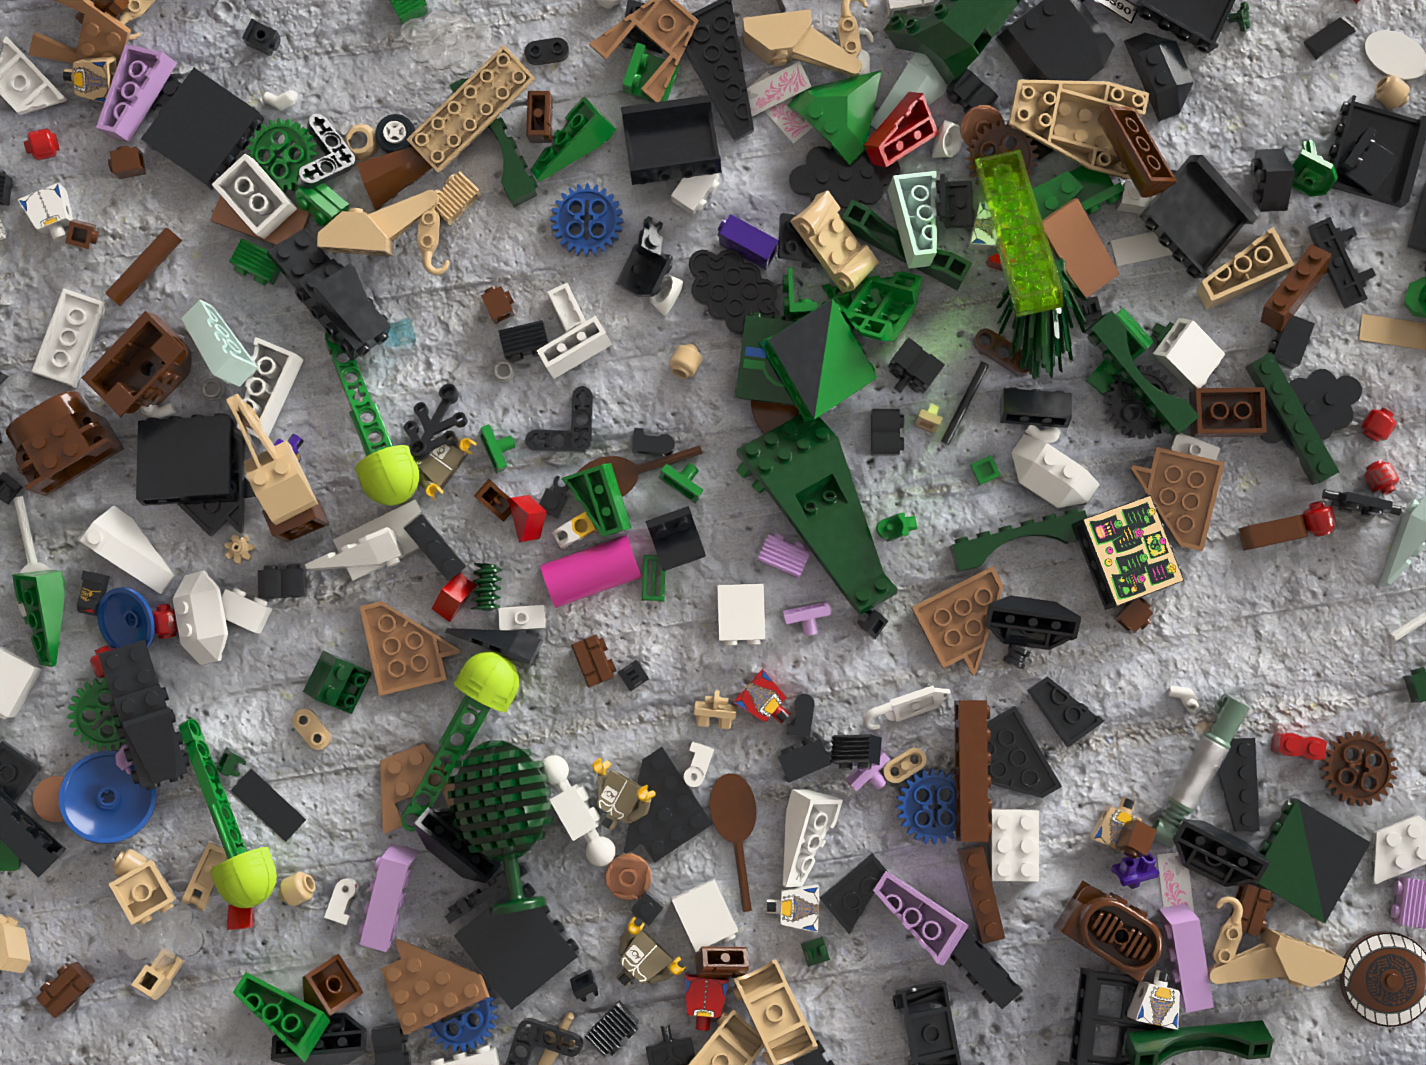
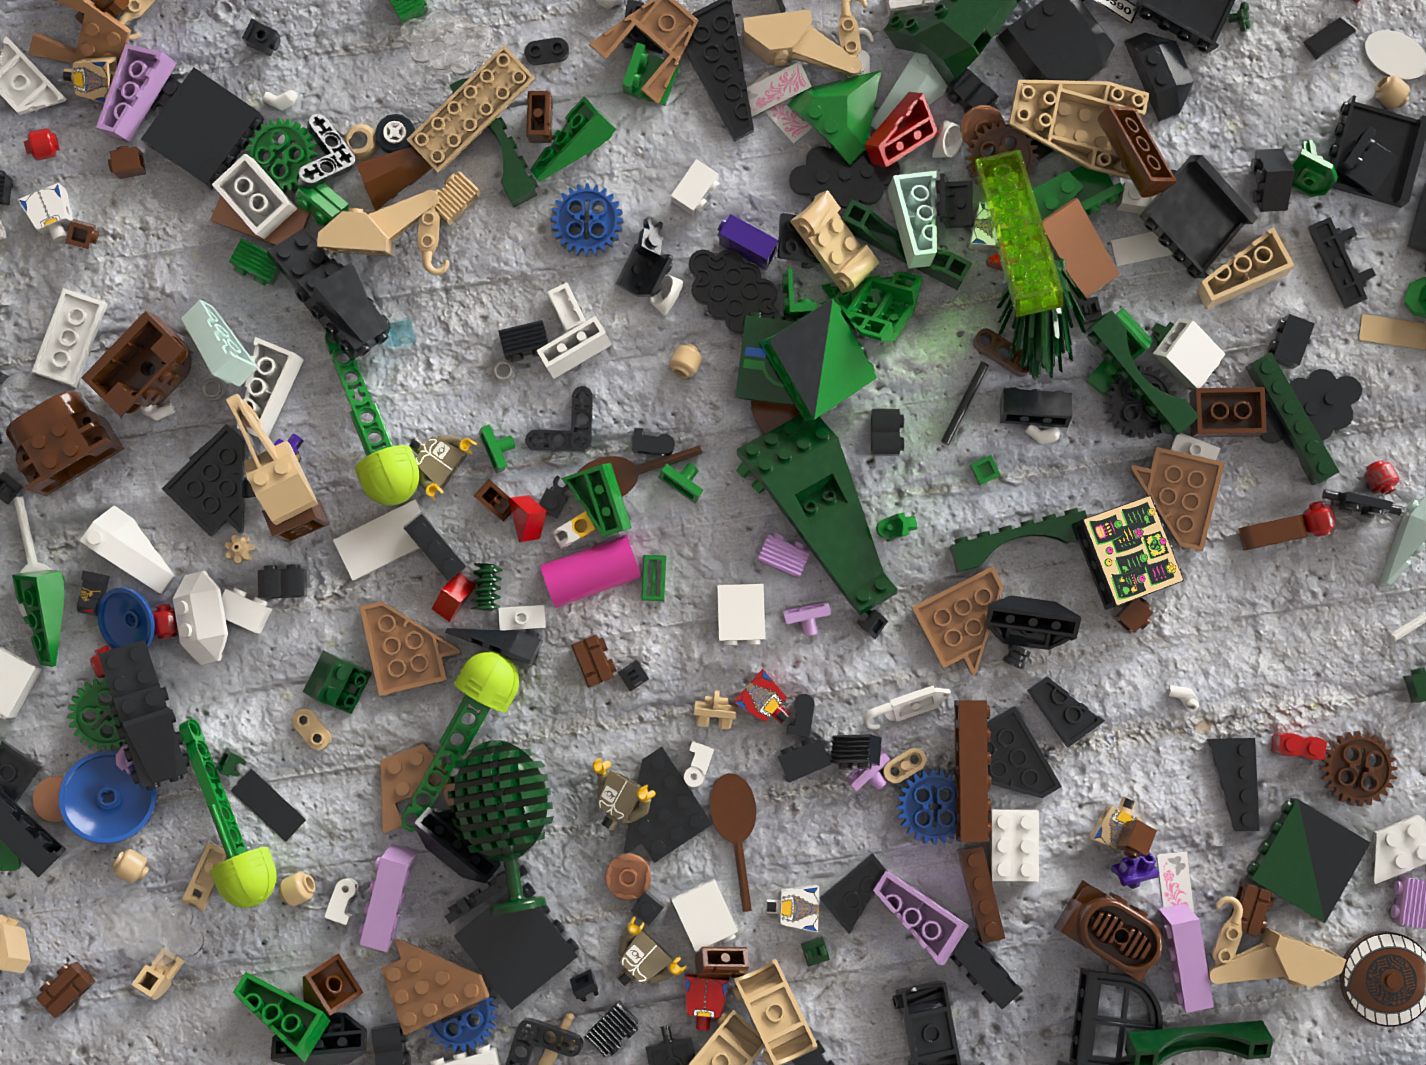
reddish brown brick [105,227,182,307] -> none
tan plate [109,859,177,926] -> none
black panel [136,413,235,506] -> none
red slope [227,905,254,930] -> none
white wedge [305,527,405,570] -> none
black plant [403,384,468,462] -> none
reddish brown brick [481,286,515,324] -> none
white brick [539,755,615,867] -> none
black panel [621,95,722,185] -> none
black bracket [645,506,706,571] -> none
white wedge [783,789,843,887] -> none
black brick [888,337,945,394] -> none
tan tile [914,403,943,433] -> none
white wedge [1011,434,1100,508] -> none
torso [1127,970,1180,1030] -> none
piece [1152,693,1250,849] -> none
black wedge [1173,819,1270,887] -> none
reddish brown brick [1260,244,1332,332] -> none
red head [1361,407,1397,443] -> none

